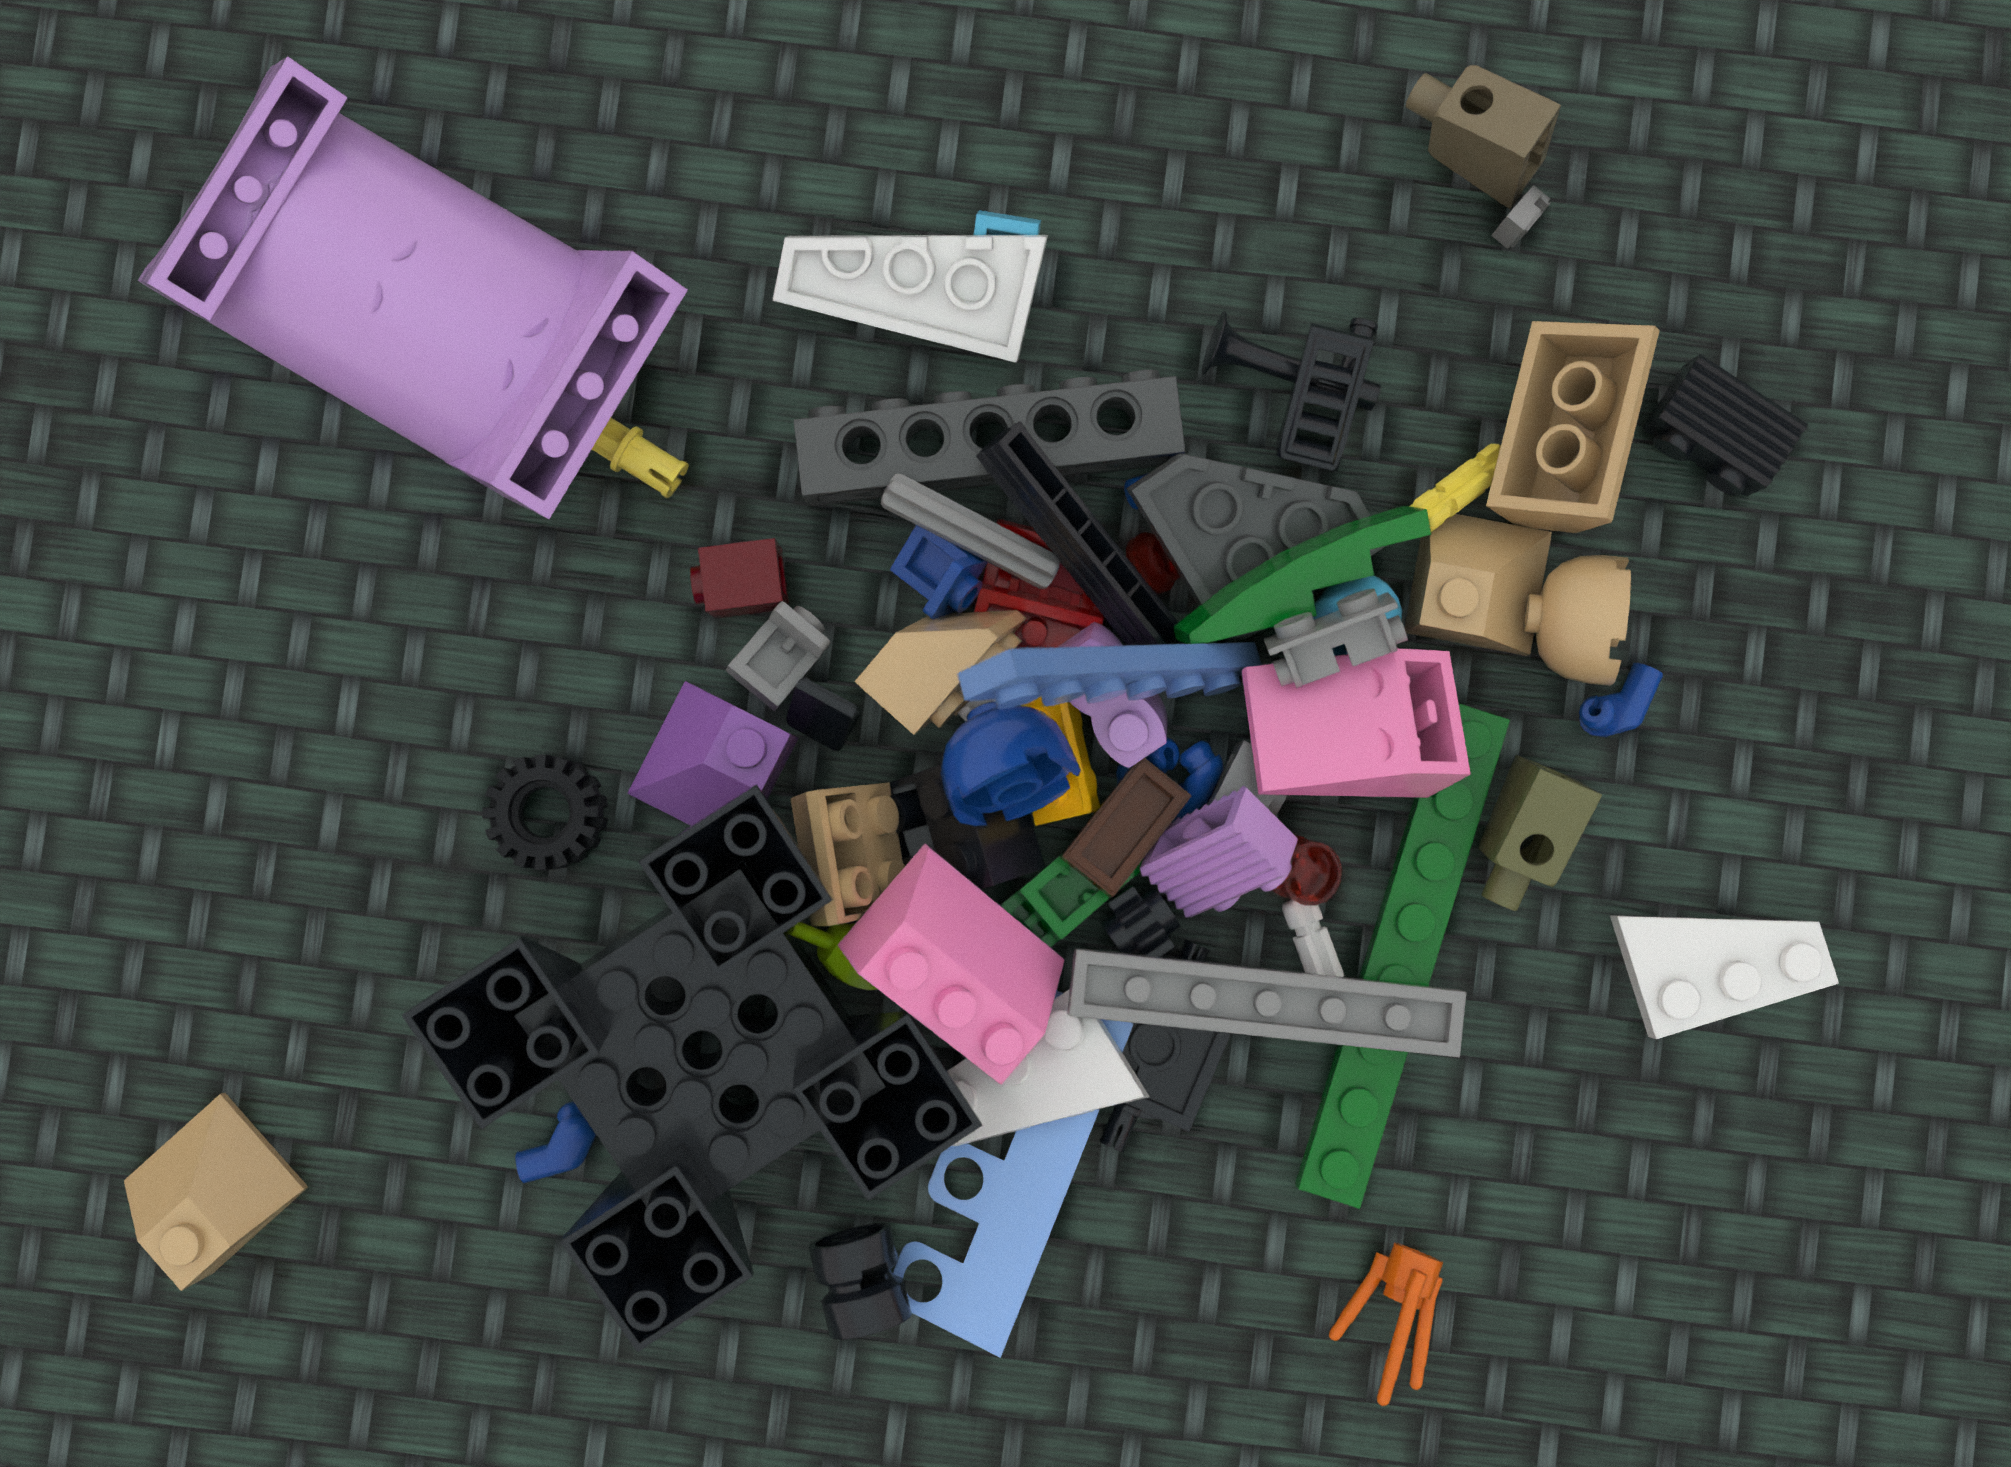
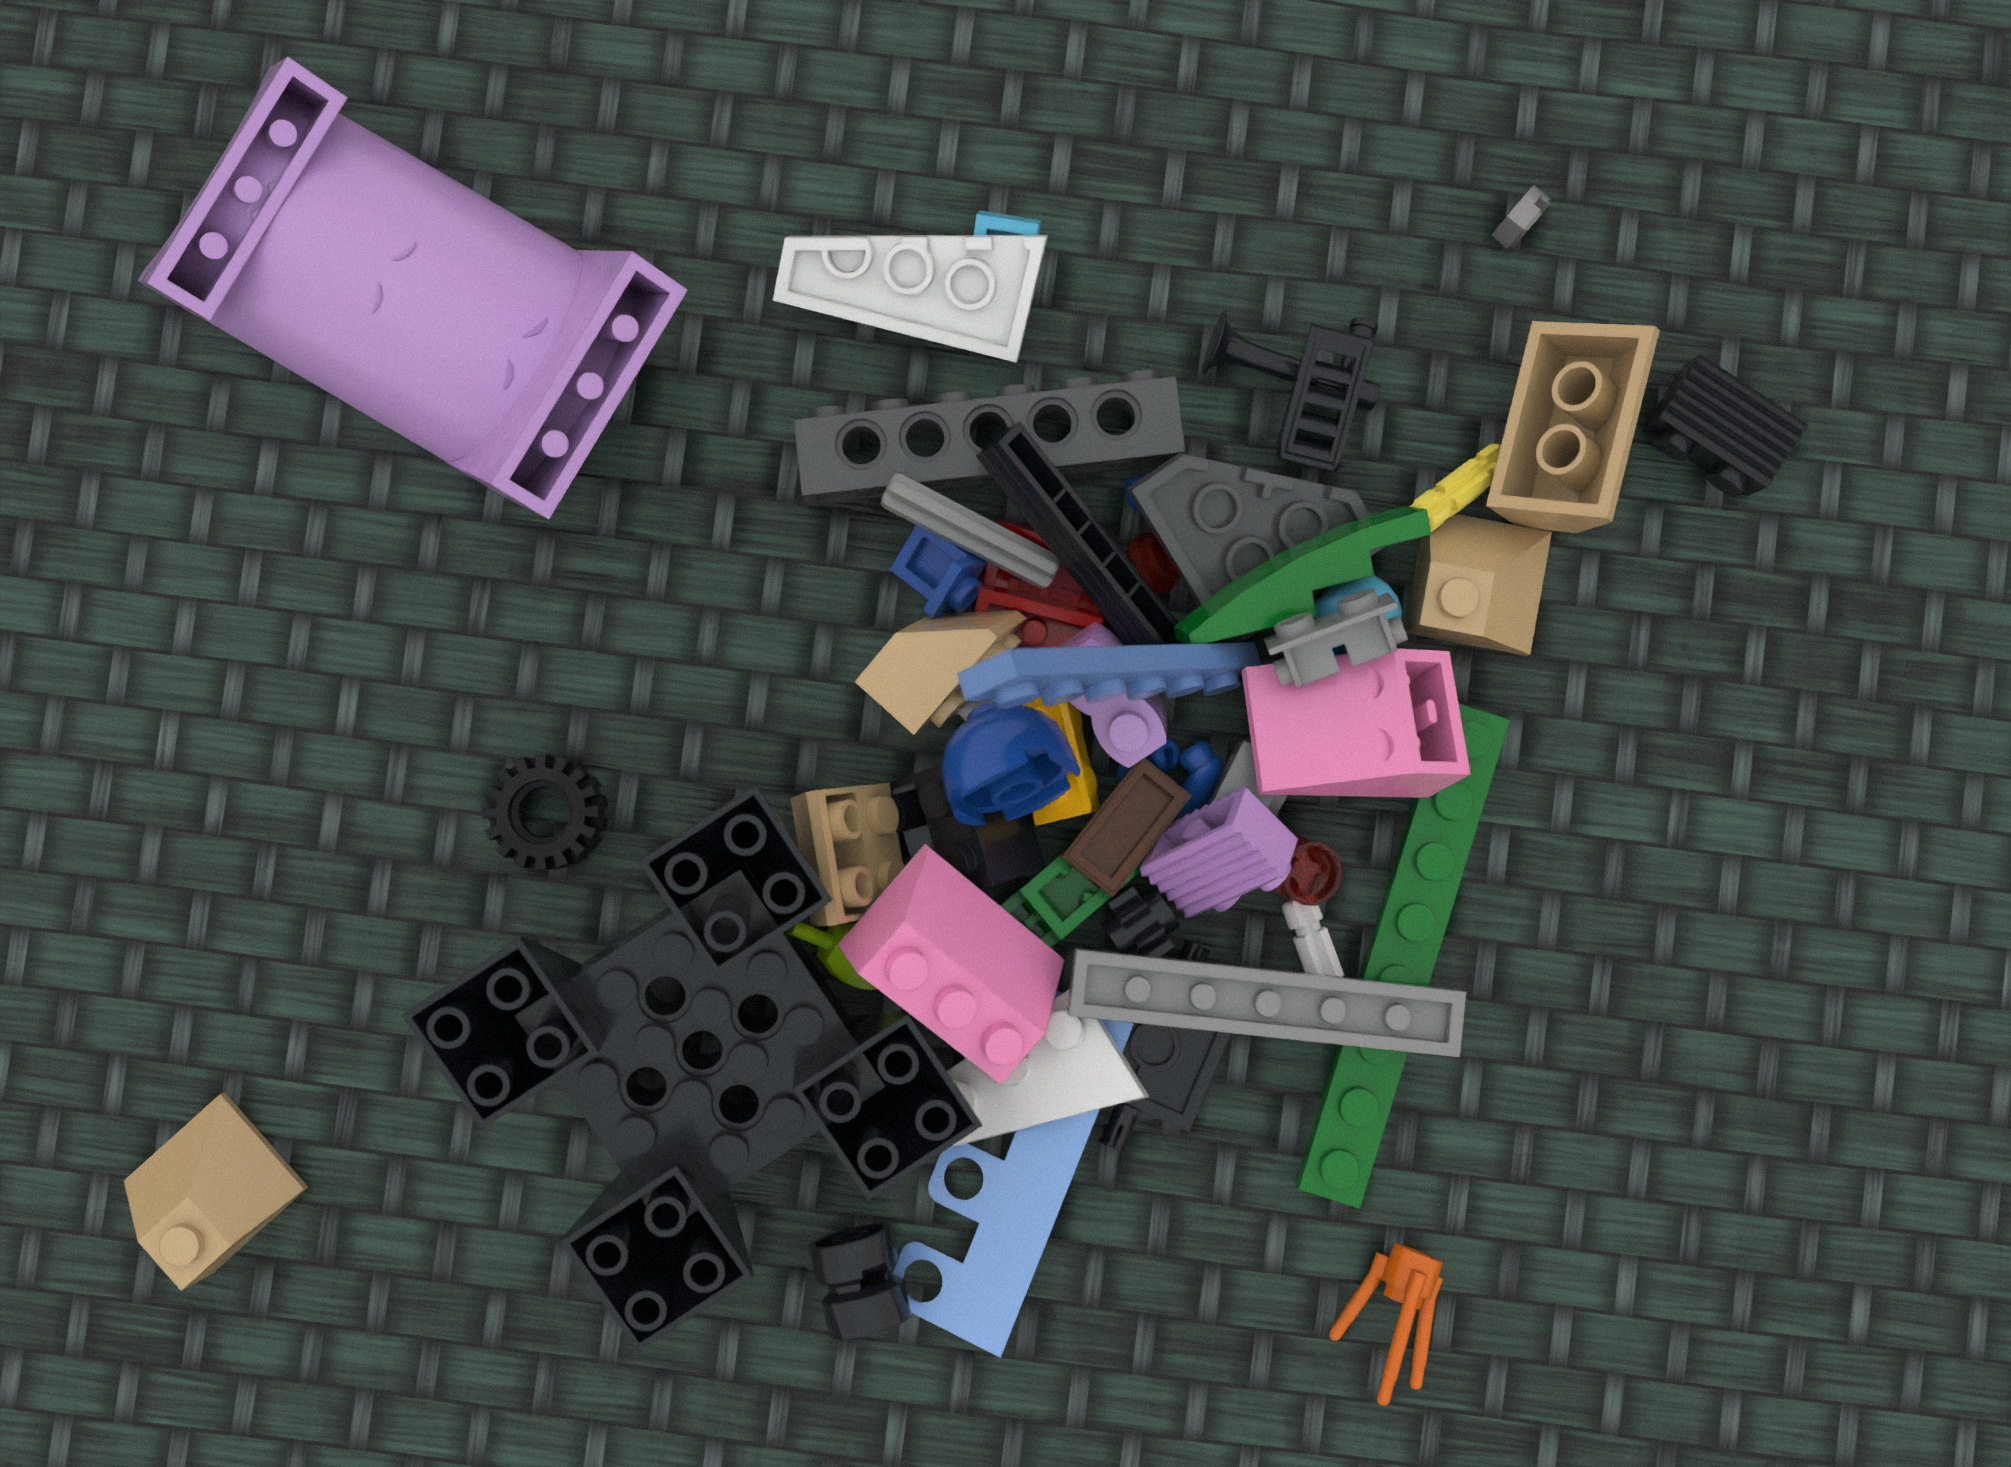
blue arm [515,1101,597,1183] -> none
light yellow axle [592,418,689,498] -> none
medium lavender slope [627,681,798,826] -> none
dark red brick [690,538,789,619] -> none
light grey bracket [725,601,831,712] -> none
black slope [786,678,862,751] -> none
dark tan torso [1405,65,1561,209] -> none
olive torso [1479,754,1602,911] -> none
tan cylinder [1524,555,1631,686] -> none
blue arm [1579,662,1663,737] -> none
white wing [1610,915,1839,1039] -> none

